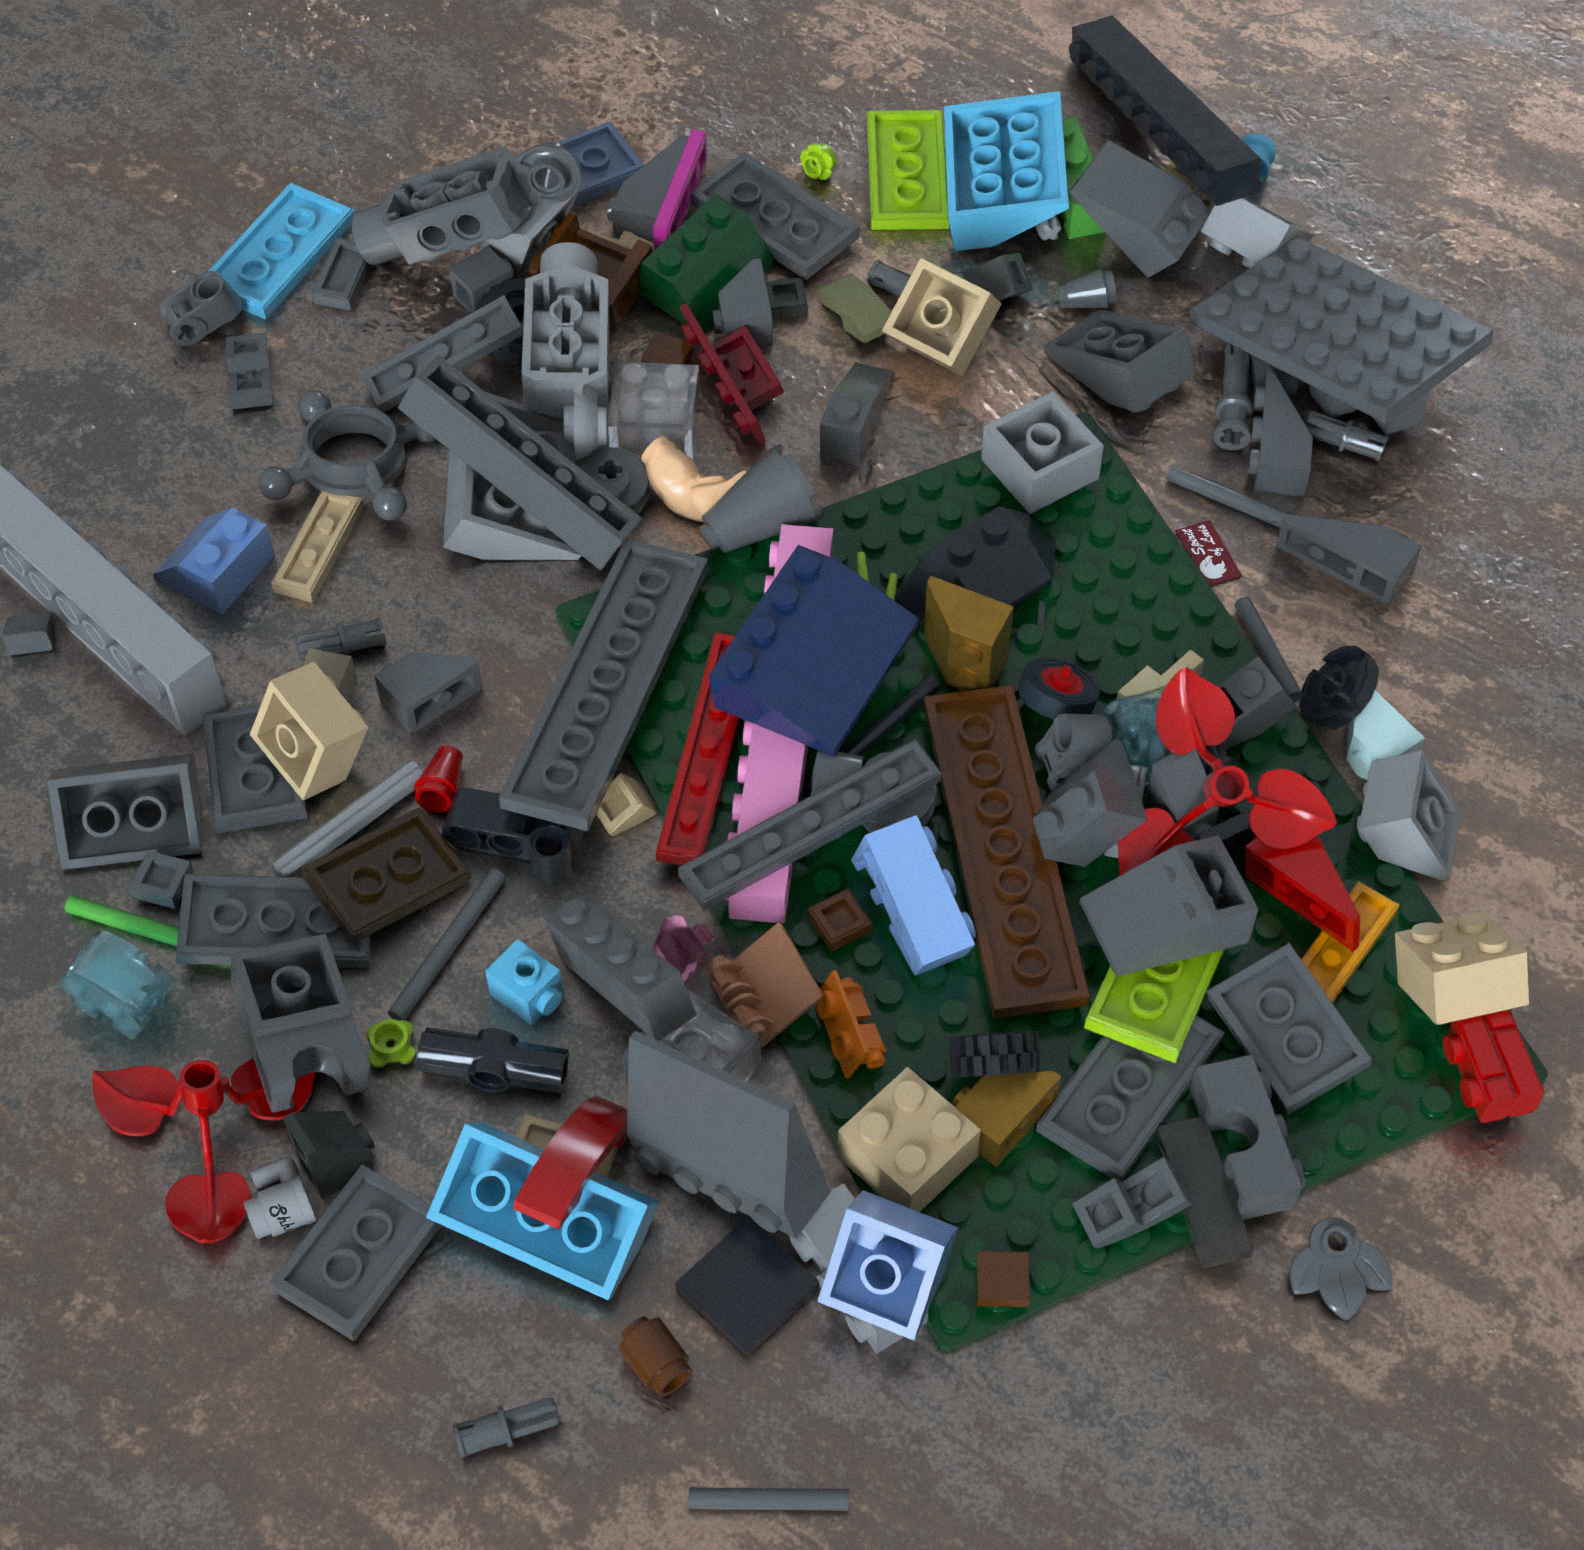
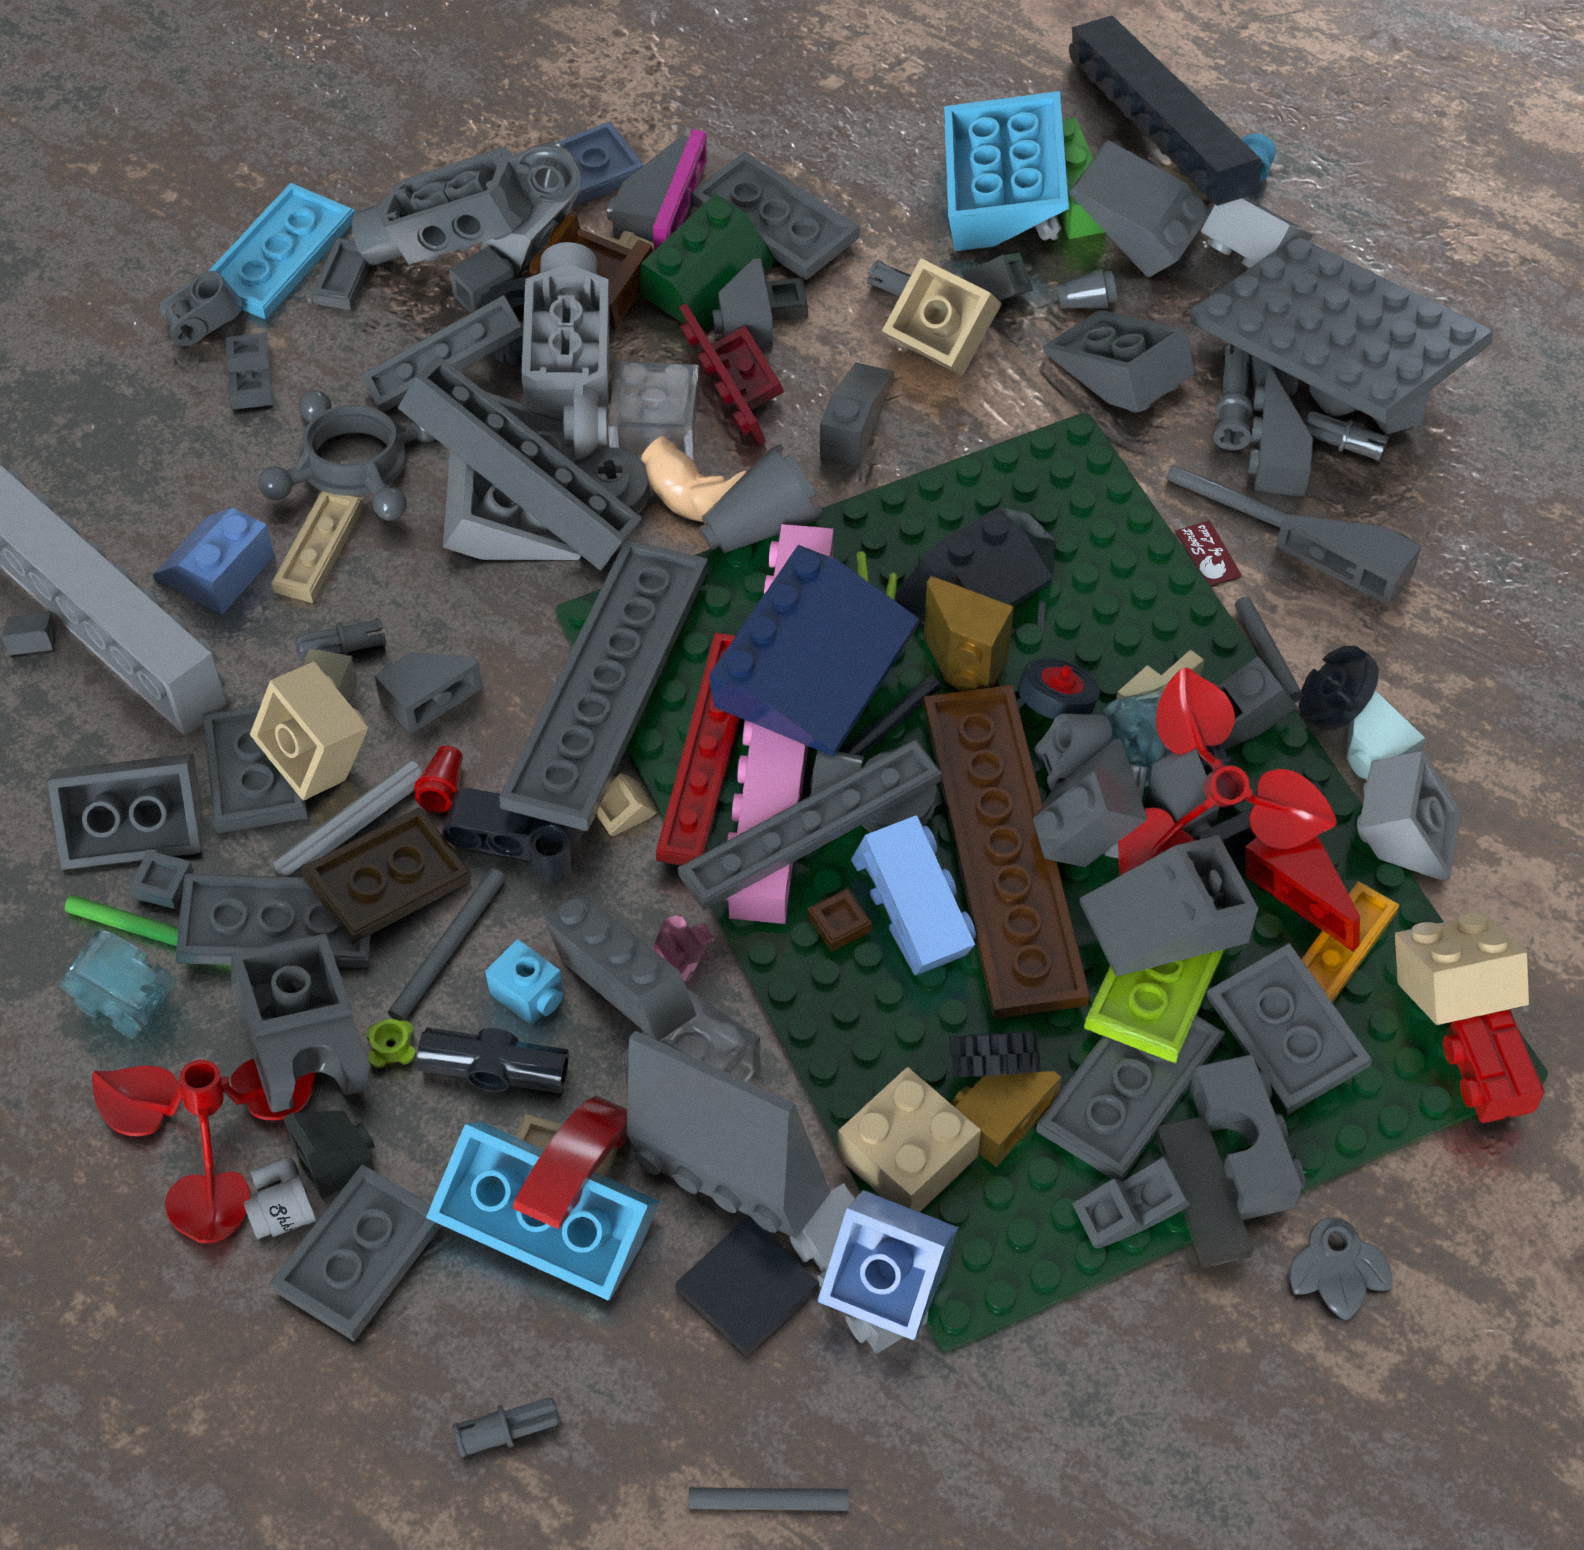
reddish brown brick [619,1316,693,1397] -> none
reddish brown tile [641,332,694,380] -> none
nougat hinge [708,922,824,1055] -> none
lime plate [800,143,837,181] -> none
orange hinge [815,970,887,1079] -> none
olive slope [818,273,891,343] -> none
lime tile [867,110,950,230] -> none
reddish brown tile [977,1251,1030,1307] -> none
light grey brick [981,391,1104,514] -> none

